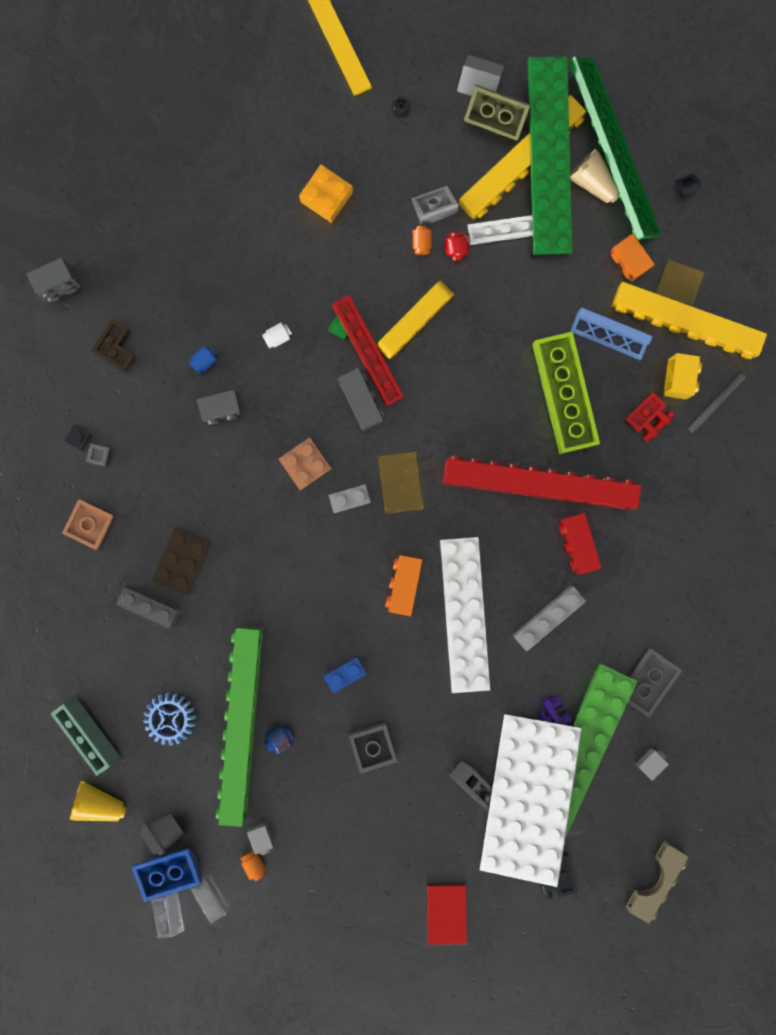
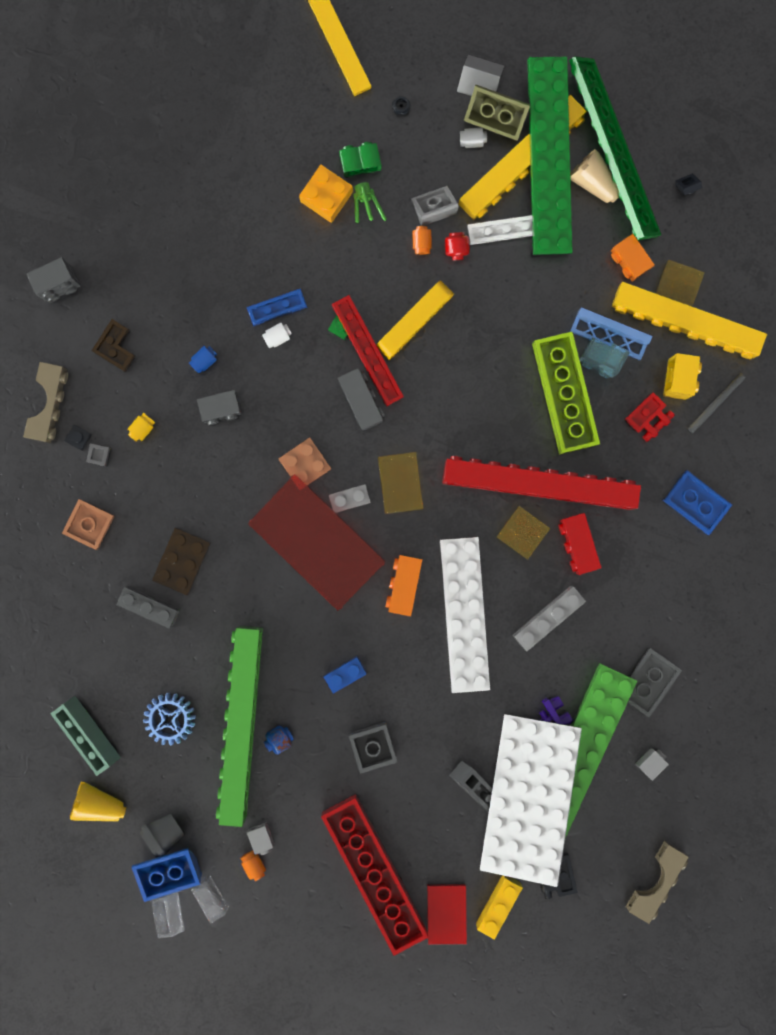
none -> dark tan arch [23,362,68,443]
none -> yellow brick [127,413,155,442]
none -> blue tile [247,288,307,326]
none -> clear red piece [248,474,386,611]
none -> red brick [321,794,428,956]
none -> green brick [339,142,381,177]
none -> bright green plant [353,182,387,223]
none -> light grey brick [460,127,487,148]
none -> yellow brick [476,875,523,940]
none -> clear yellow plate [497,506,550,560]
none -> clear light blue brick [579,337,630,378]
none -> blue tile [663,470,732,535]

